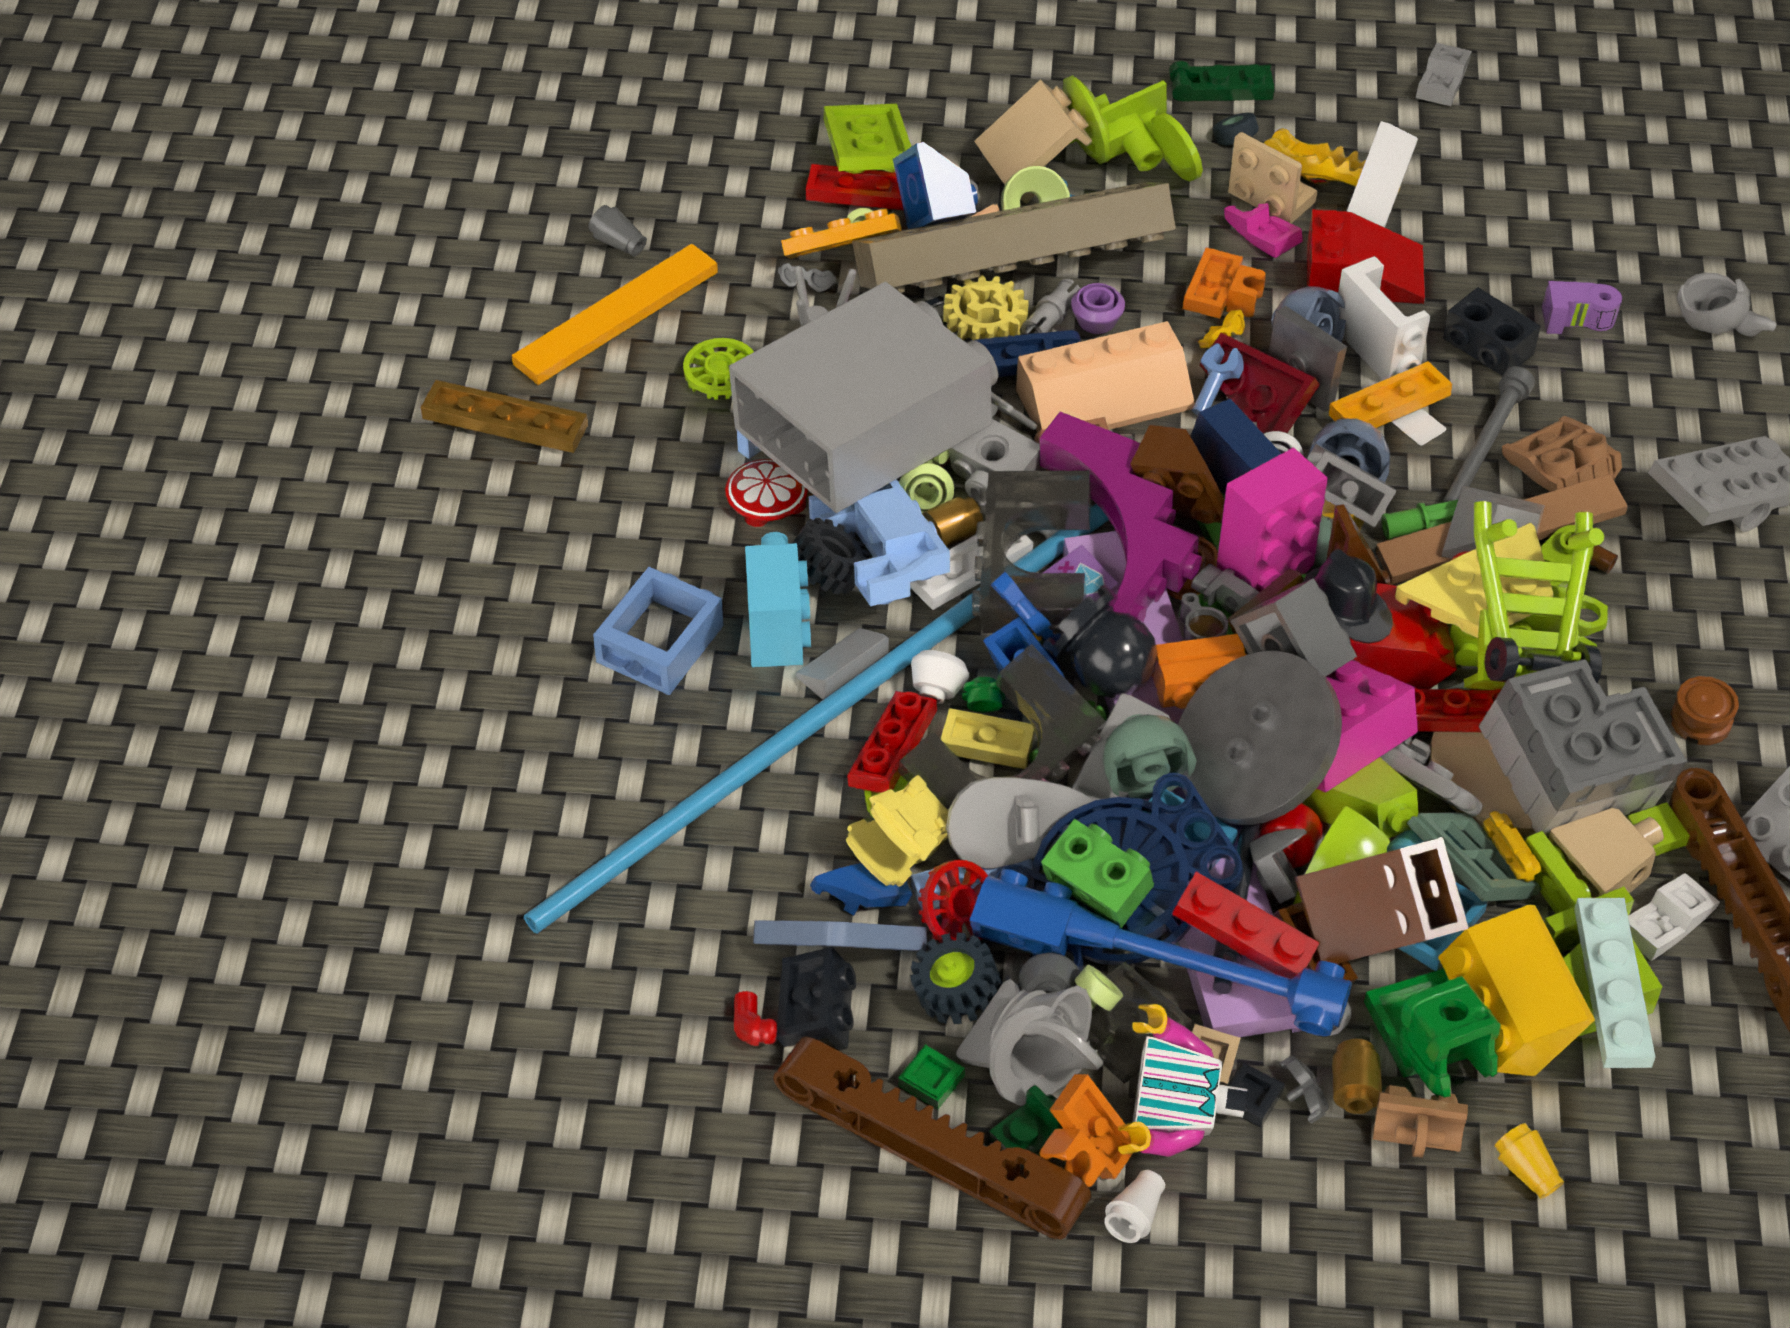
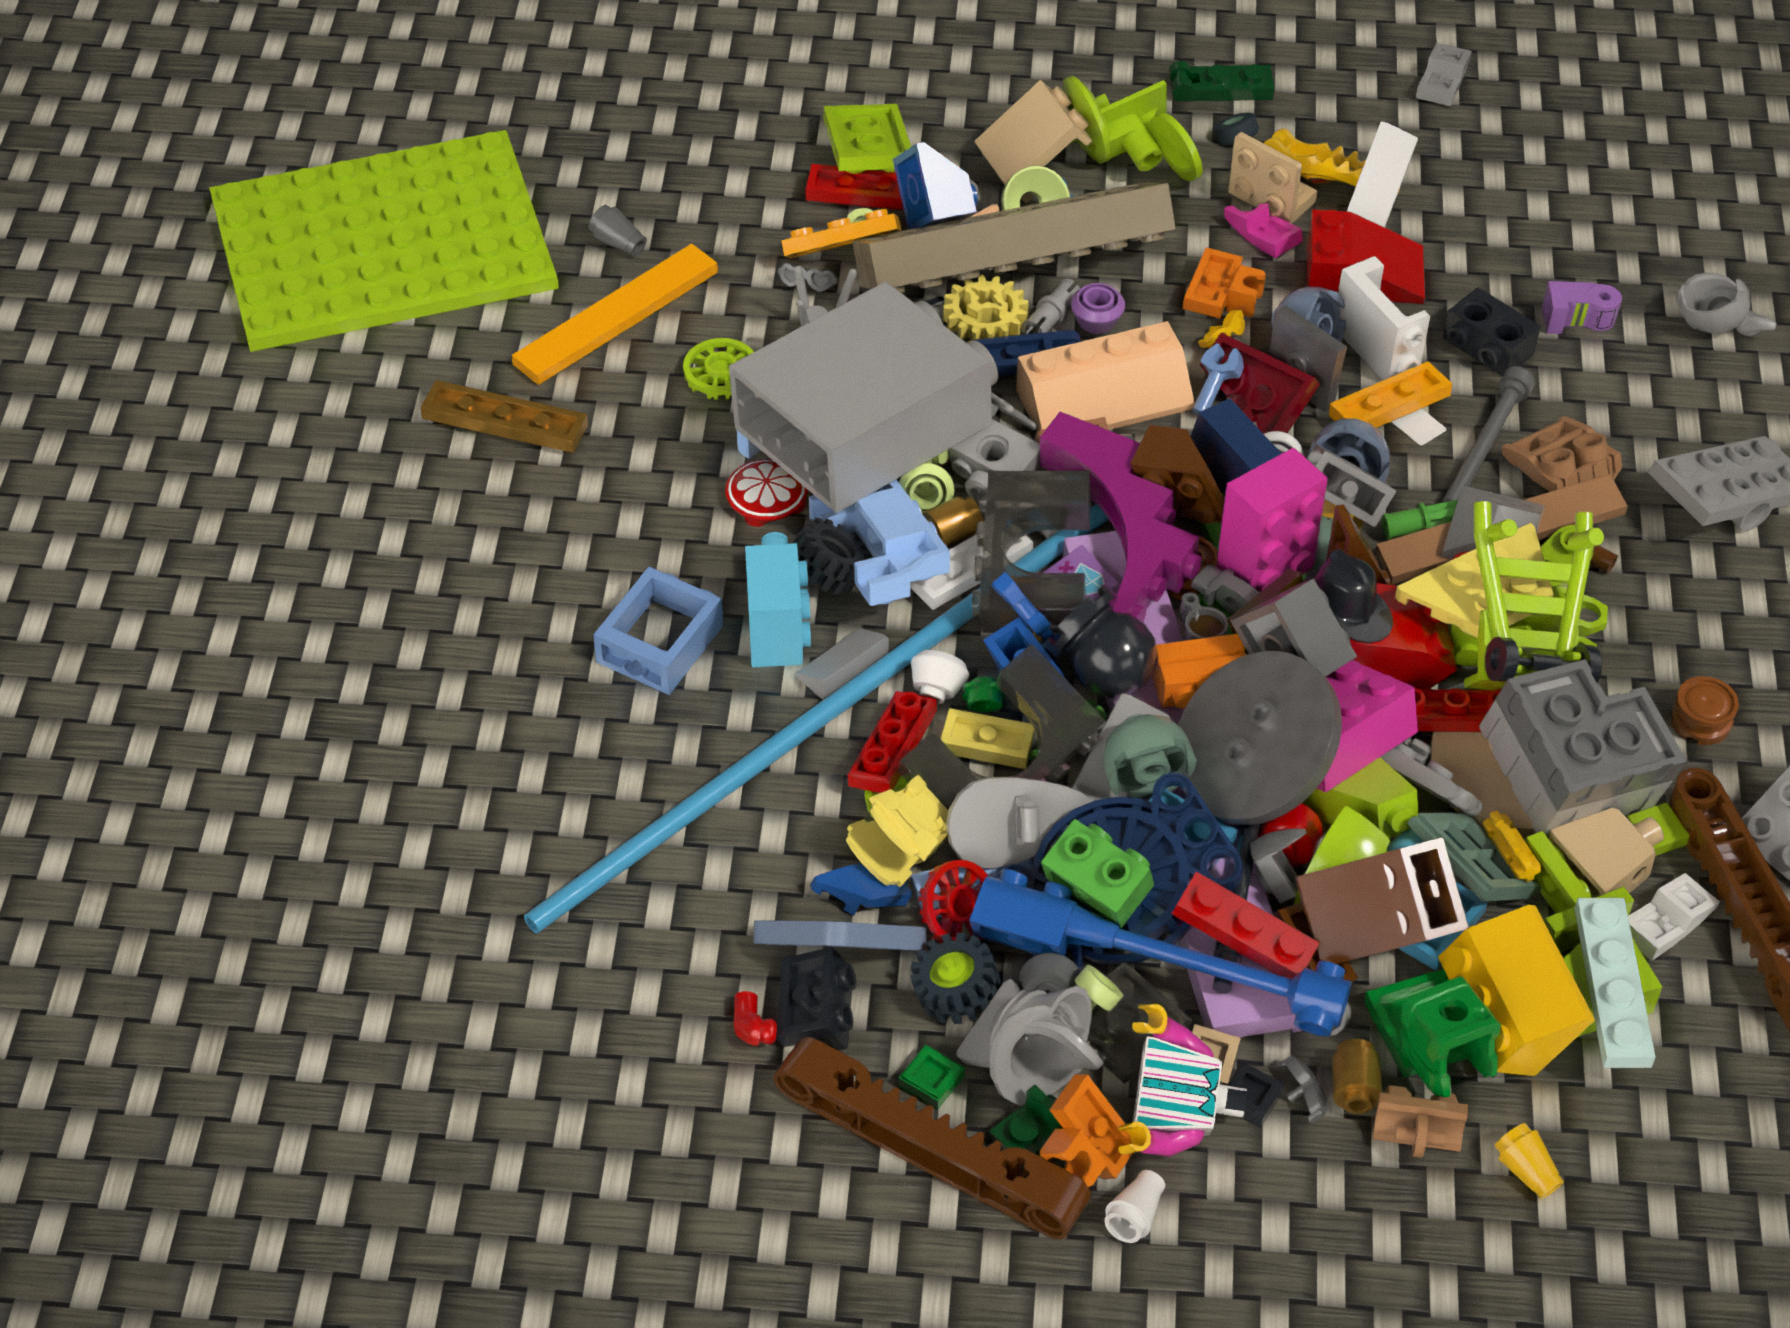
none -> lime plate [209,130,559,352]

